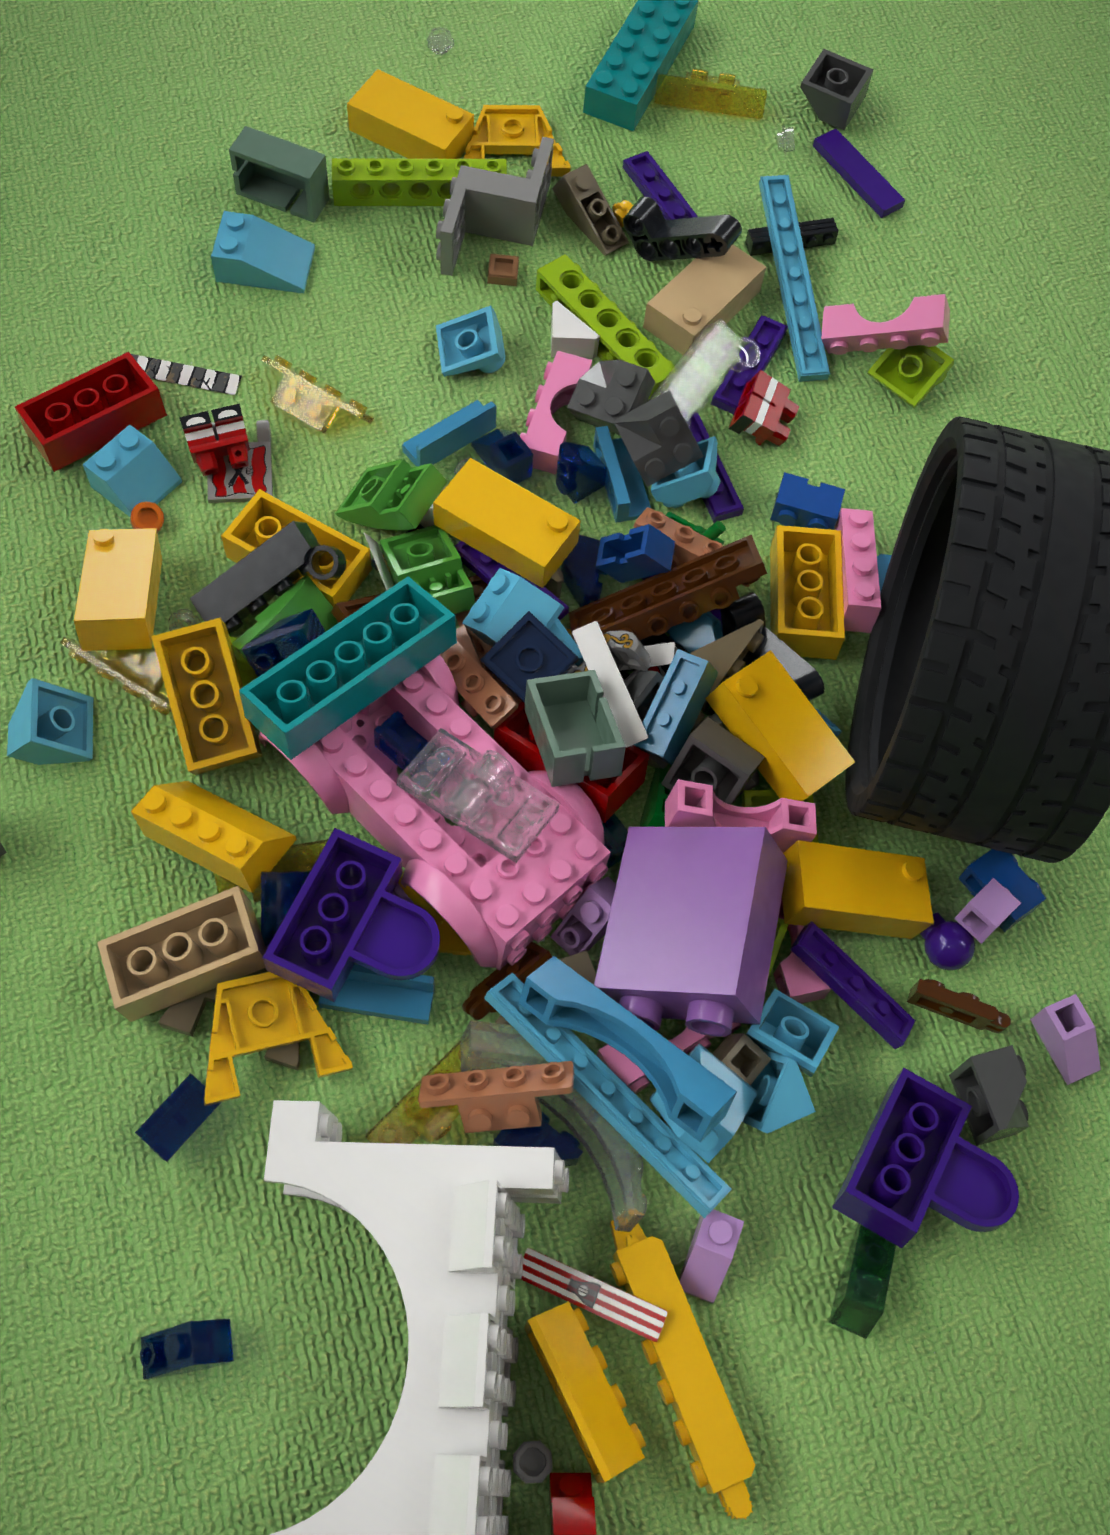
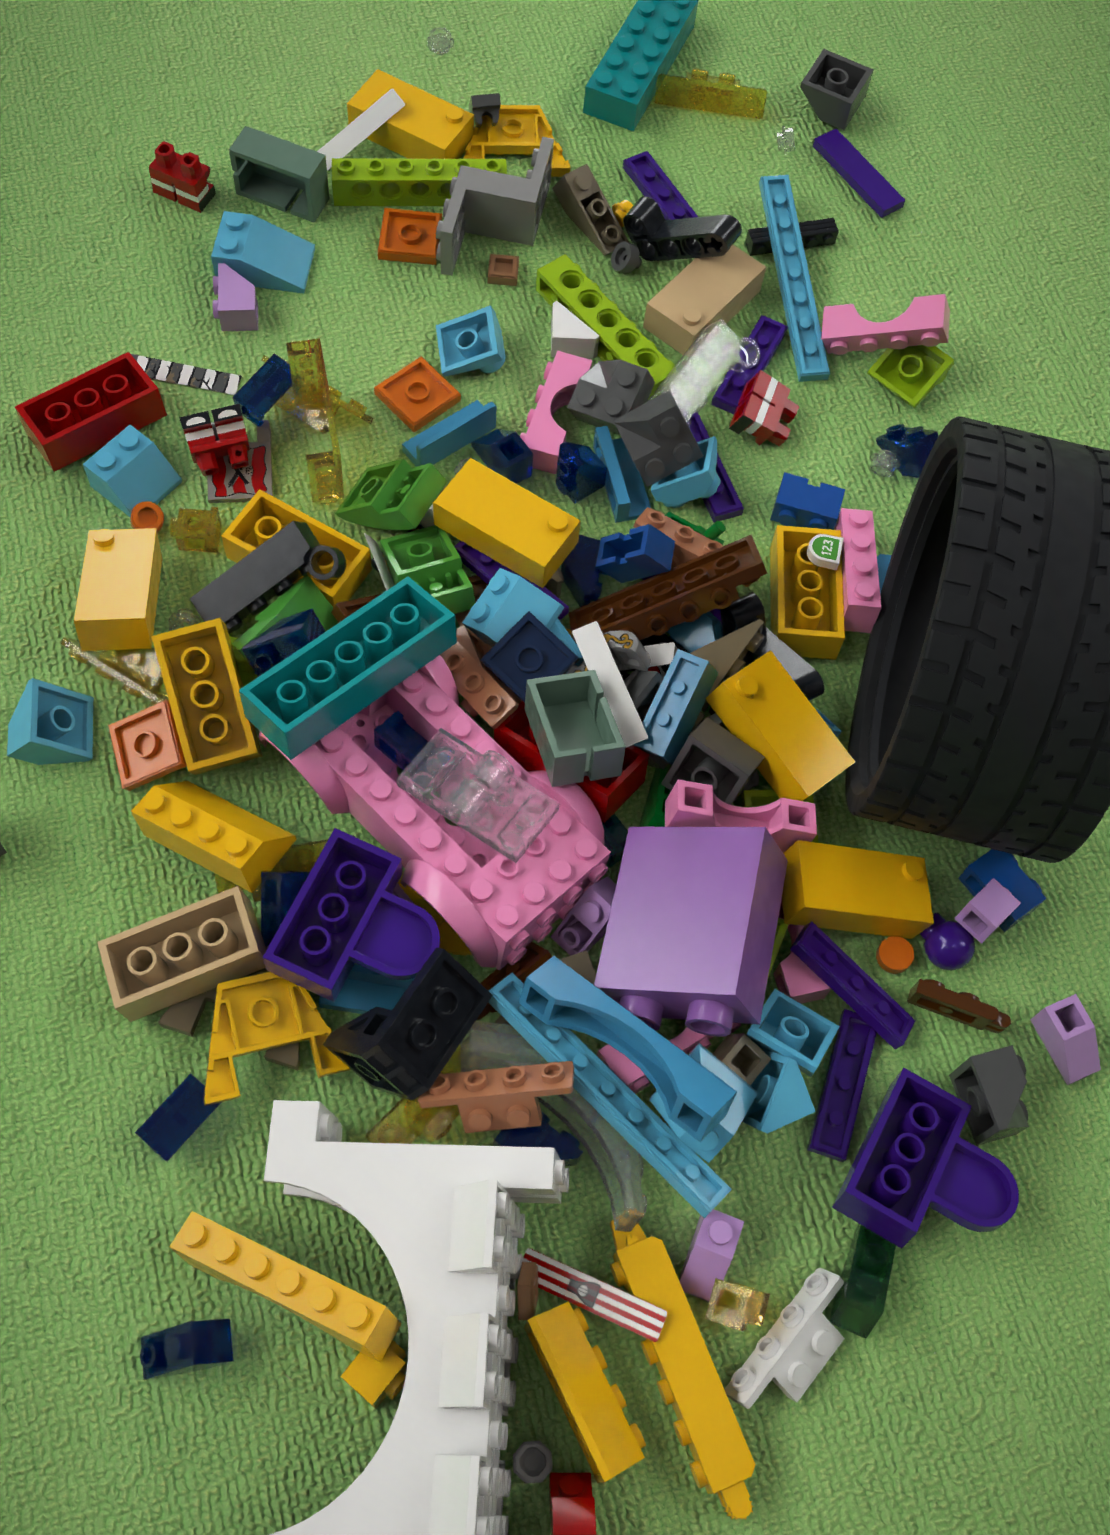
none -> orange tile [108,700,187,791]
none -> red hips [149,141,216,213]
none -> yellow arch [169,1211,402,1363]
none -> clear yellow brick [170,507,222,553]
none -> lavender slope [213,263,258,331]
none -> clear blue hinge [232,353,302,427]
none -> clear yellow panel [286,338,344,505]
none -> white sticker [317,89,405,171]
none -> black bracket [323,948,493,1101]
none -> yellow brick [340,1340,407,1409]
none -> orange tile [374,356,461,432]
none -> orange tile [378,208,442,265]
none -> dark grey tile [469,93,501,128]
none -> medium nougat tile [517,1262,539,1320]
none -> dark grey tile [611,241,642,274]
none -> clear yellow brick [705,1278,770,1332]
none -> white bracket [724,1268,845,1409]
none -> tile [807,534,843,570]
none -> dark purple tile [807,1009,877,1162]
none -> clear plate [870,450,900,477]
none -> clear blue slope [876,424,939,478]
none -> orange tile [876,936,914,974]

